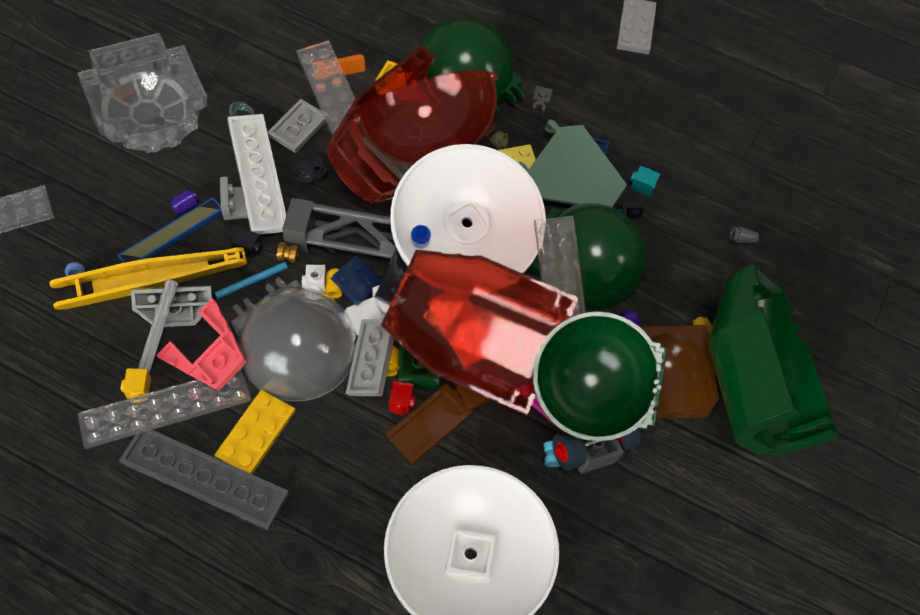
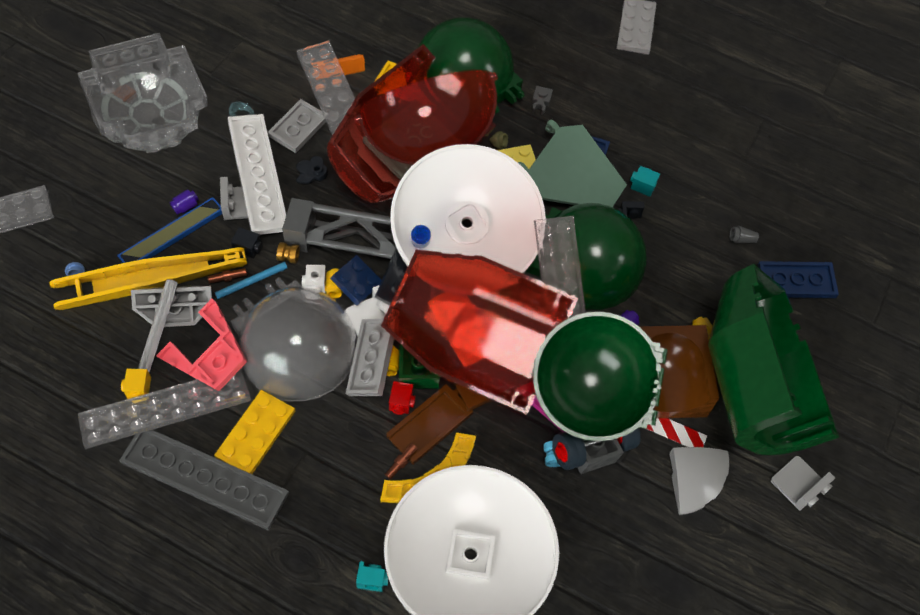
none -> copper bar [207,268,247,284]
none -> teal brick [356,561,389,592]
none -> yellow tile [381,432,476,503]
none -> copper bar [385,443,417,480]
none -> sticker [647,418,707,448]
none -> light grey brick [670,447,729,515]
none -> dark blue plate [757,261,839,298]
none -> light grey bracket [771,456,835,511]

